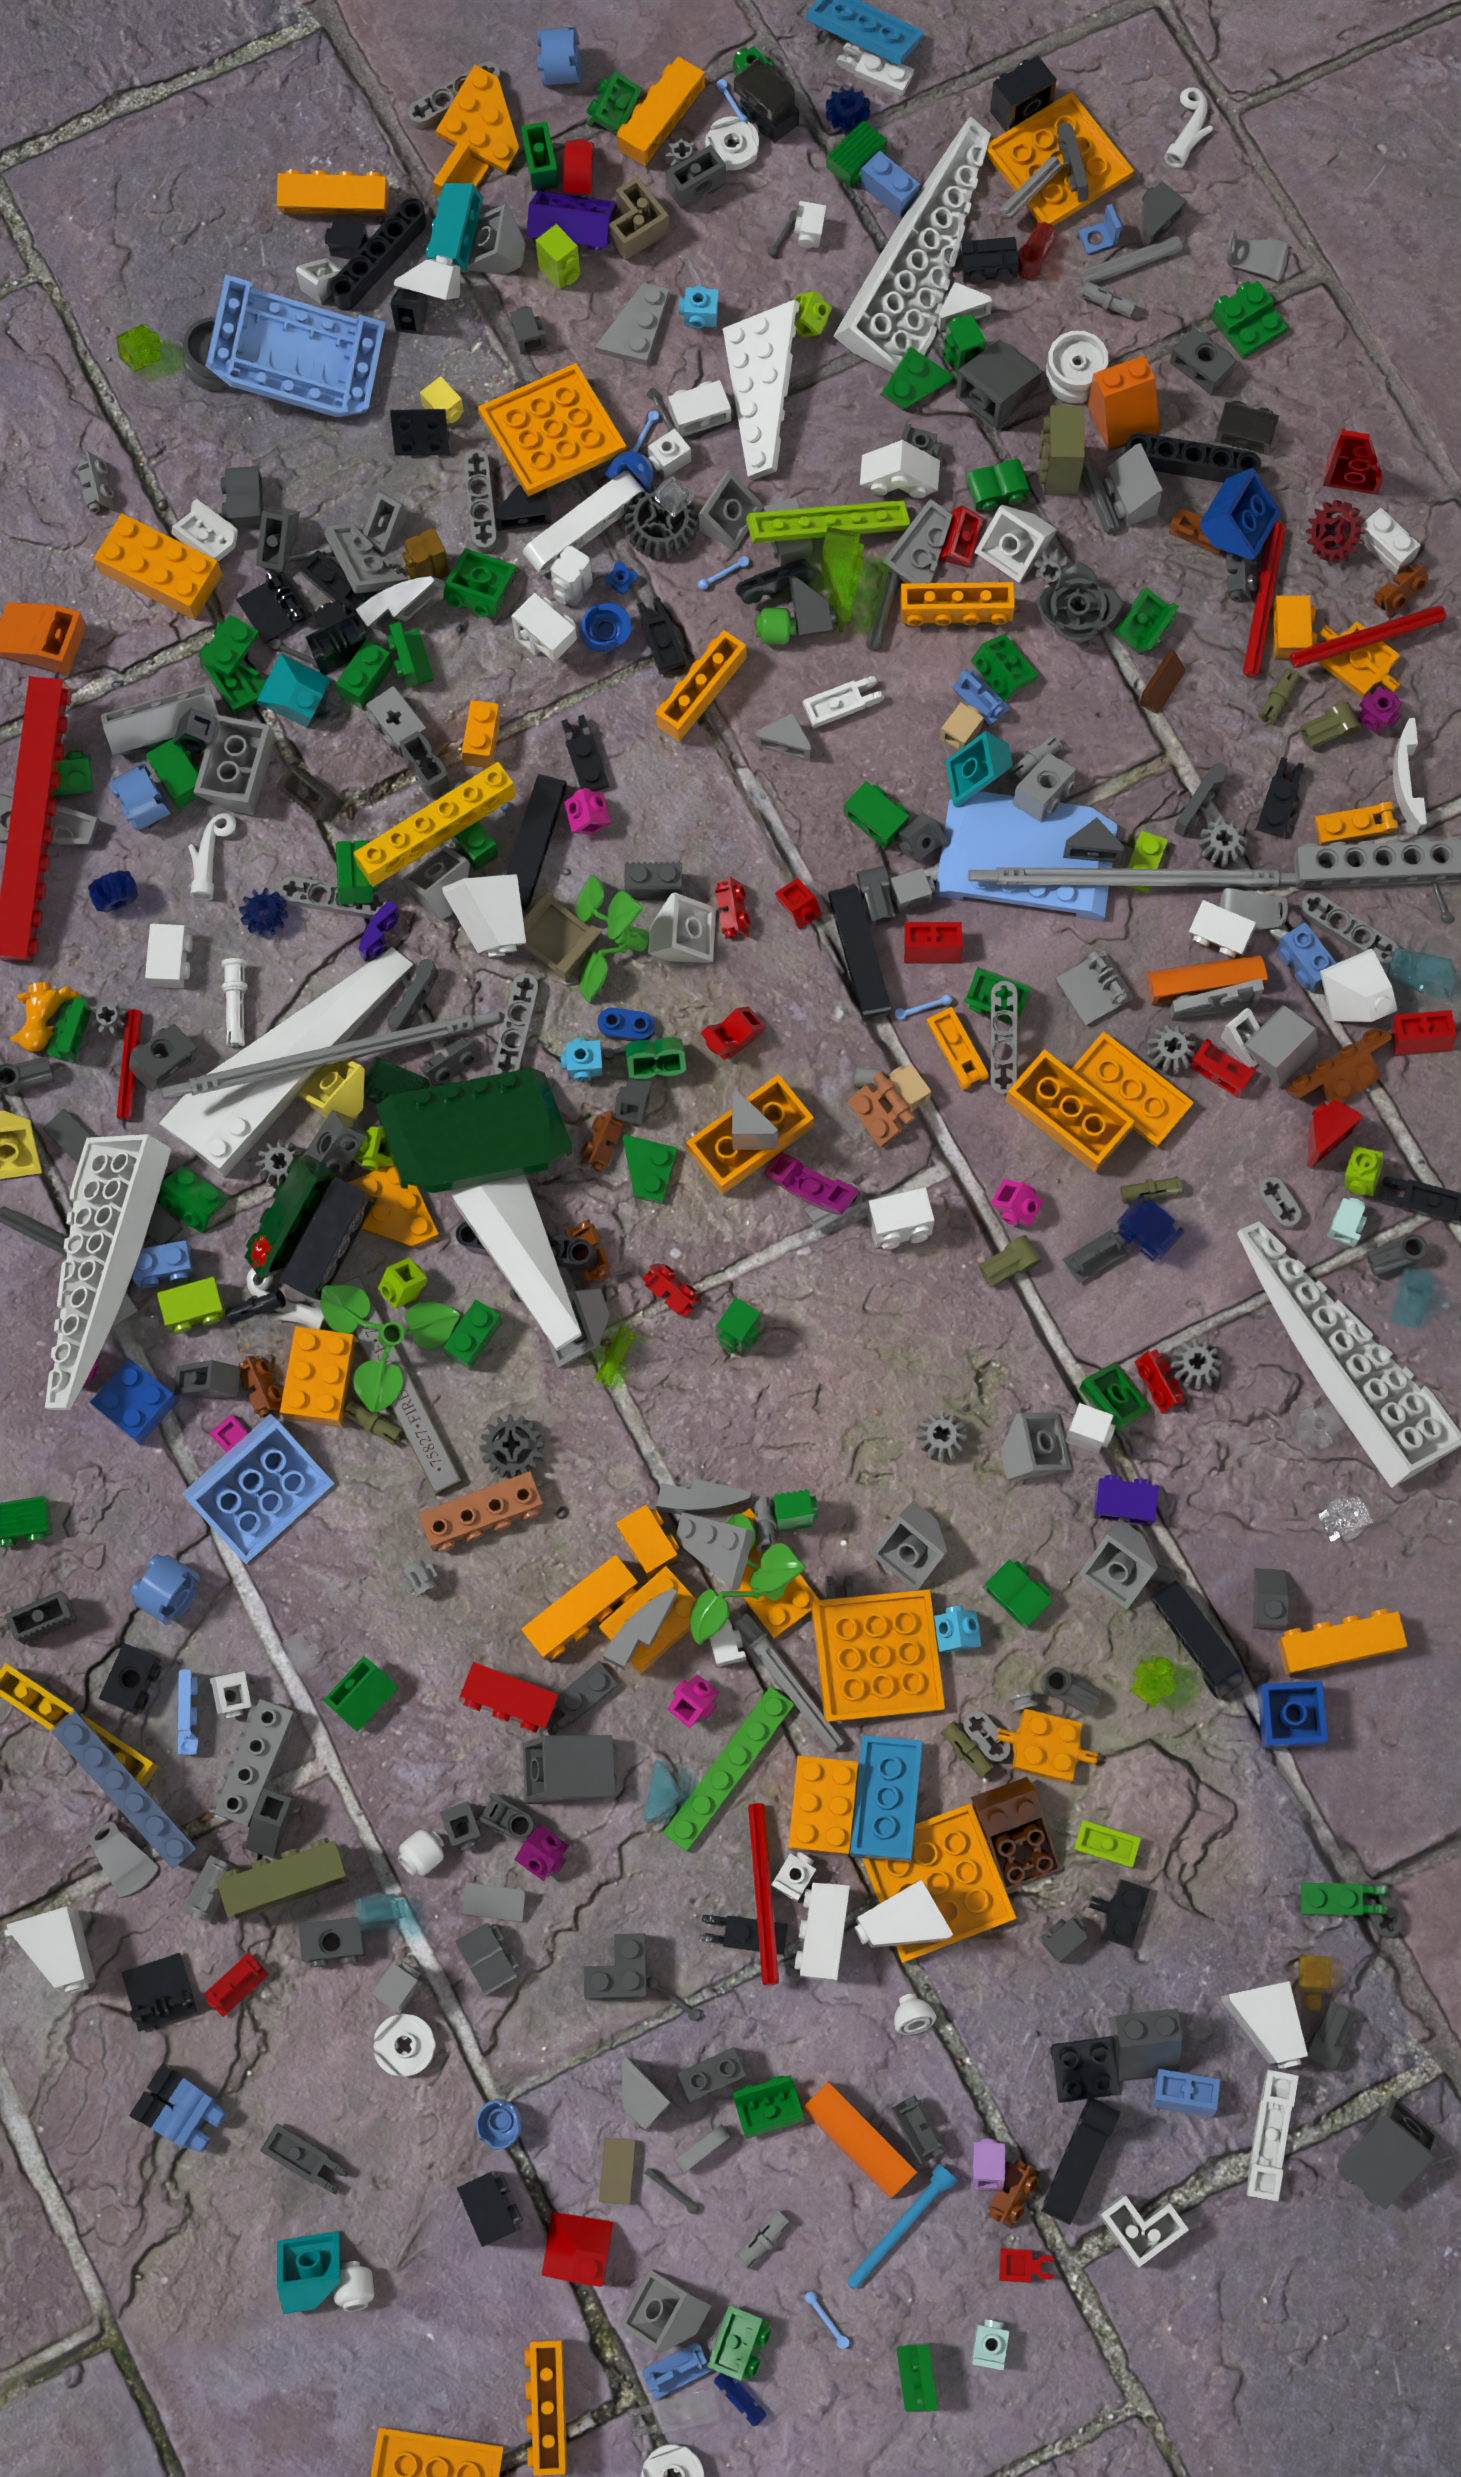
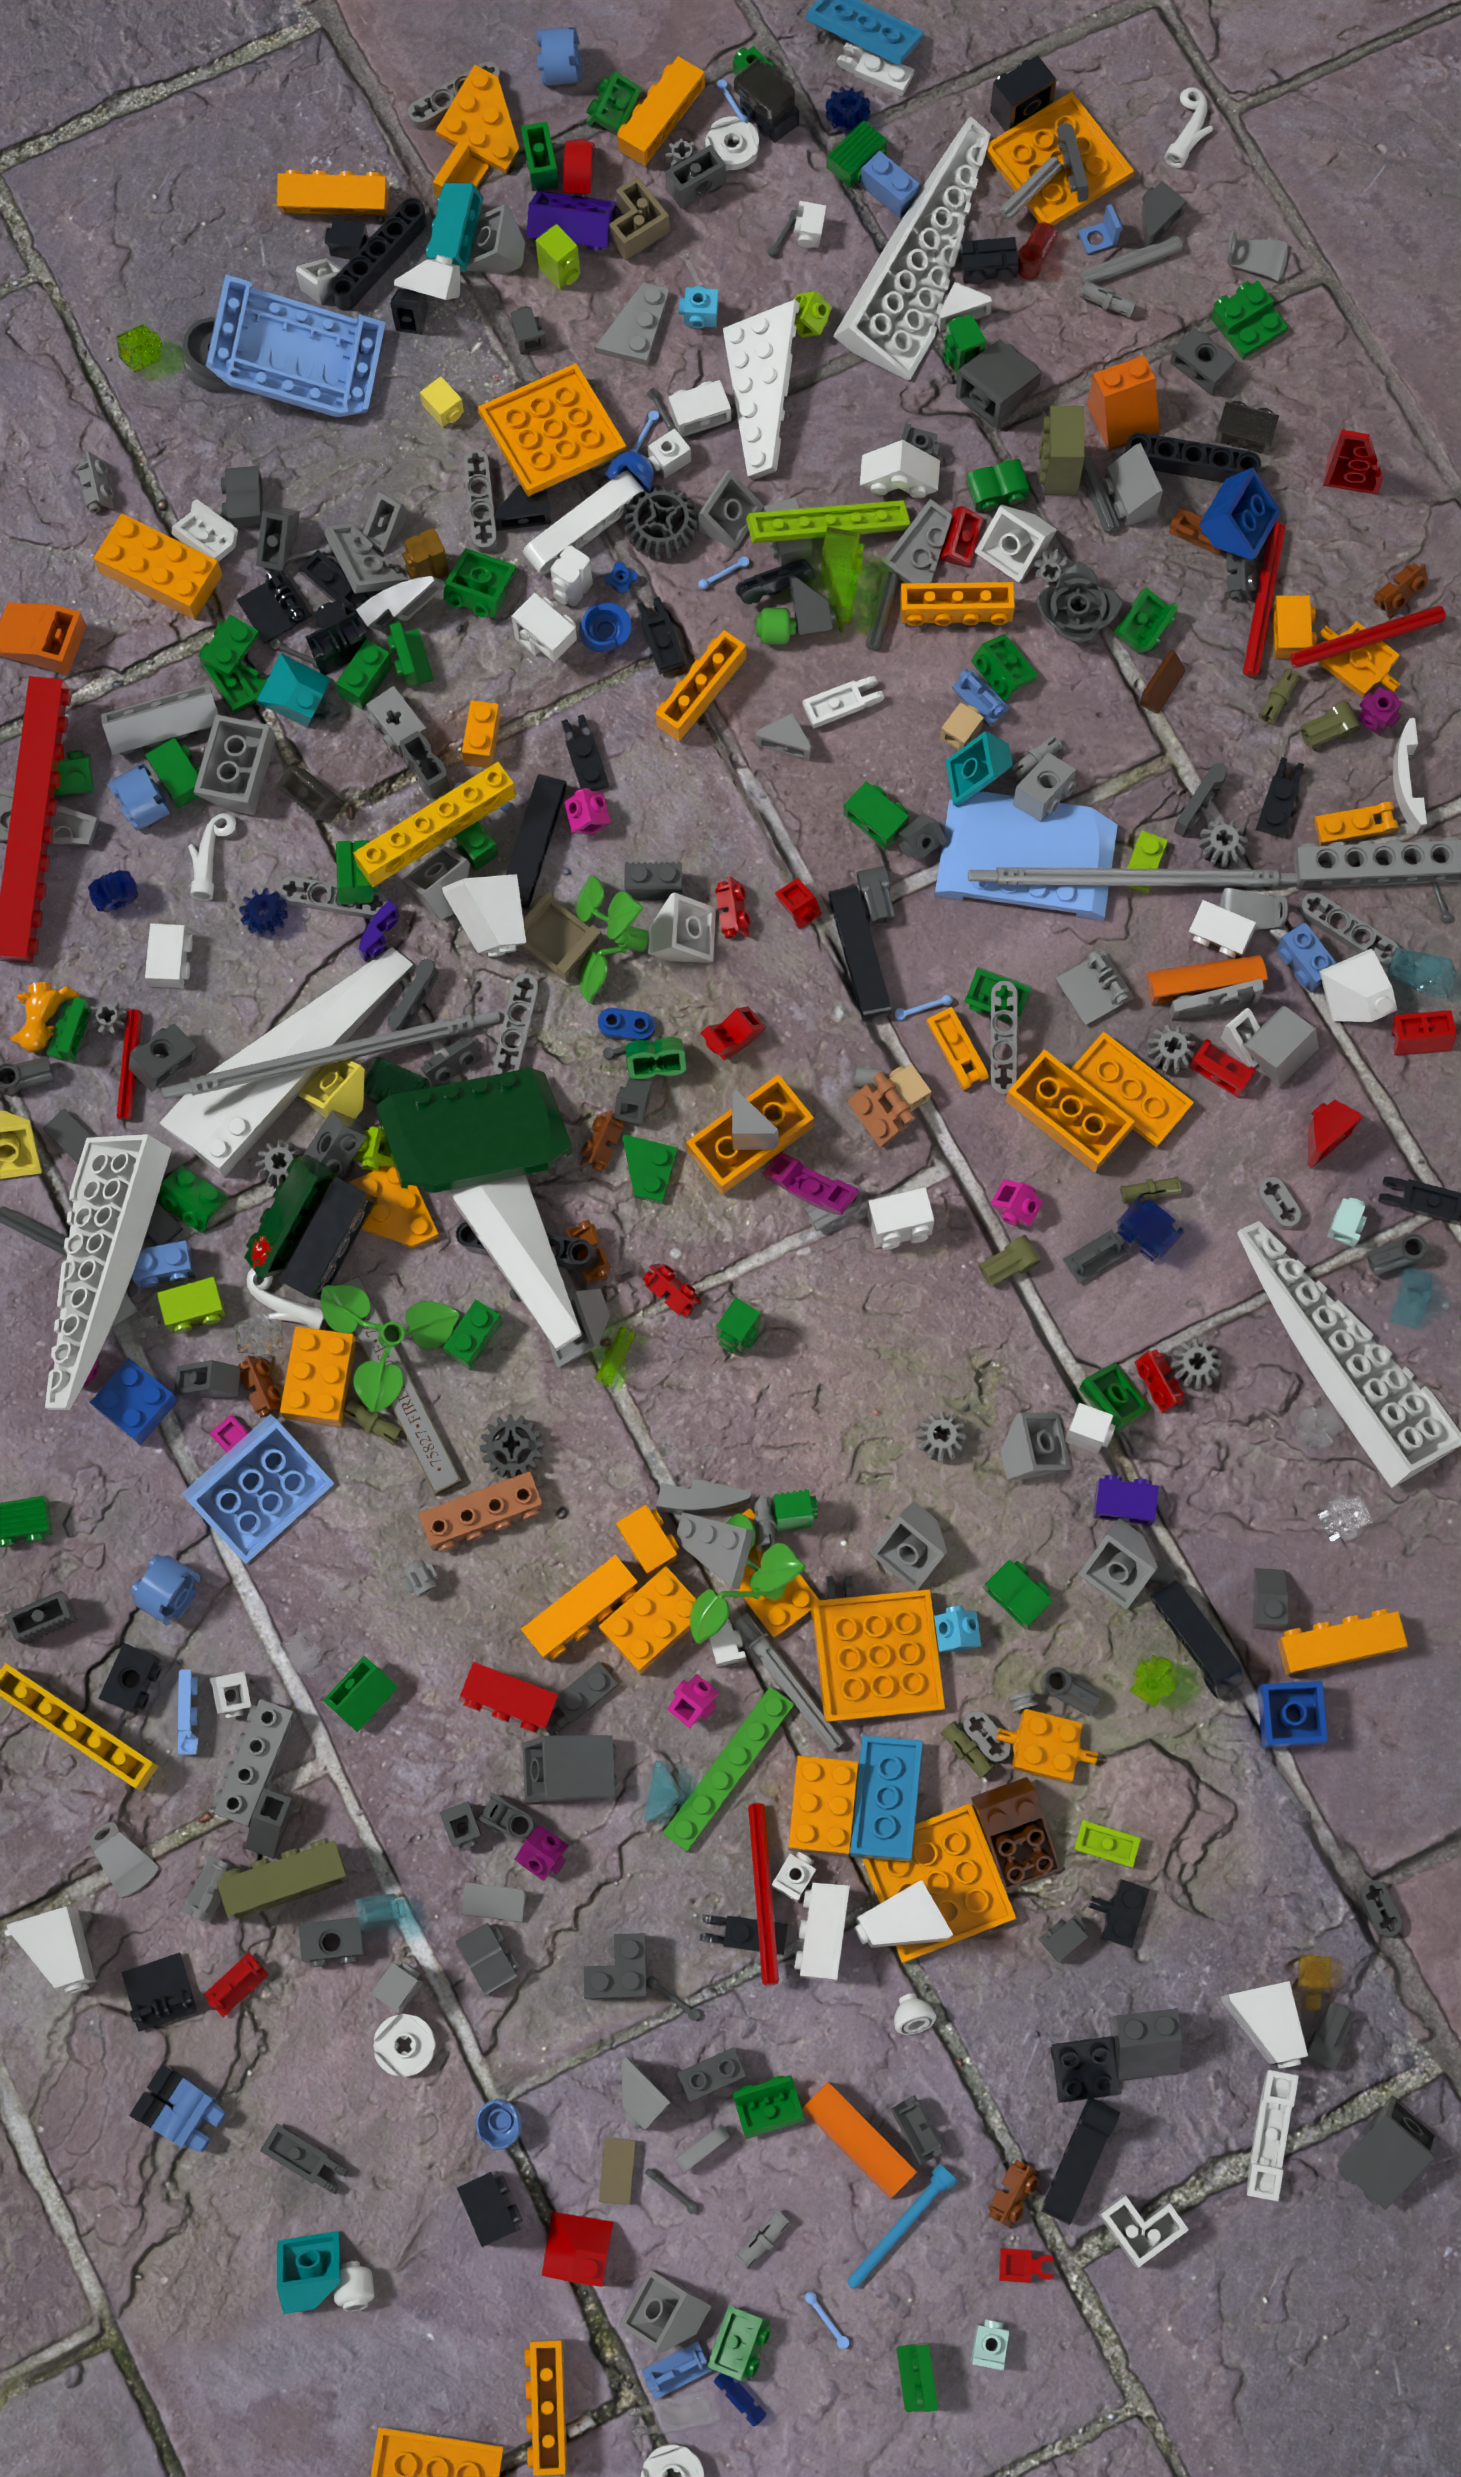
sand blue arch [51,1708,196,1869] -> none
black brick [173,708,217,754] -> none
white pin [221,958,248,1047] -> none
black pin [226,1289,286,1325] -> none
lime brick [378,1257,427,1309] -> none
black hinge [390,409,450,455] -> none
white head [398,1830,444,1876] -> none
medium azure brick [561,1038,603,1082] -> none
light grey slope [603,1588,678,1670] -> none
clear brick [655,476,694,517] -> none
green wing [880,347,954,410] -> none
light grey brick [890,868,935,913] -> none
red hinge [904,922,963,963] -> none
lavender brick [971,2139,1005,2191] -> none
white wheel [1045,331,1108,403] -> none
dark grey slope [1063,817,1123,863] -> none
medium blue hinge [1151,2069,1220,2118] -> none
dark orange bracket [1285,1029,1393,1103] -> none
green hinge [1301,1883,1388,1916] -> none
dark red gear [1306,500,1367,563] -> none
lime brick [1344,1146,1383,1196] -> none
white brick [1360,508,1421,575] -> none

